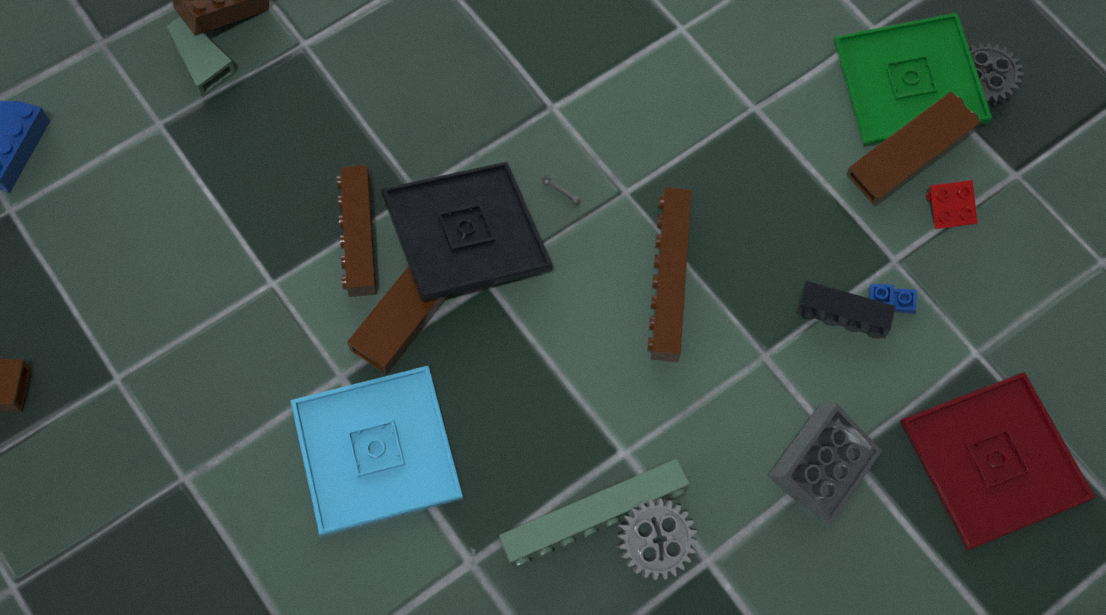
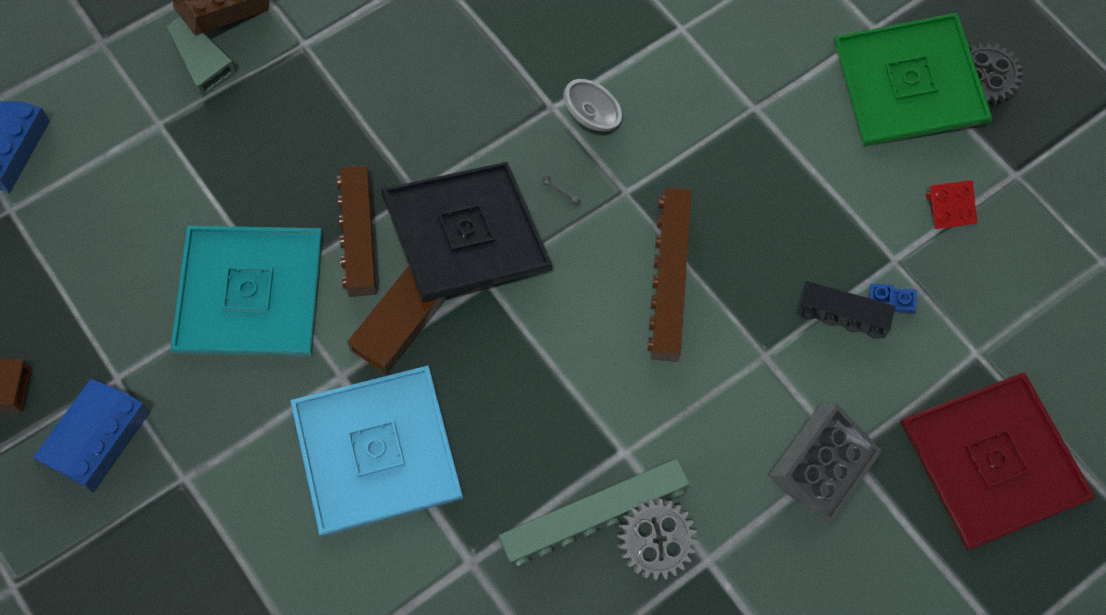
reddish brown brick [847,91,981,207] -> none
none -> blue slope [33,379,150,493]
none -> teal tile [170,226,323,356]
none -> light grey dish [564,79,622,131]

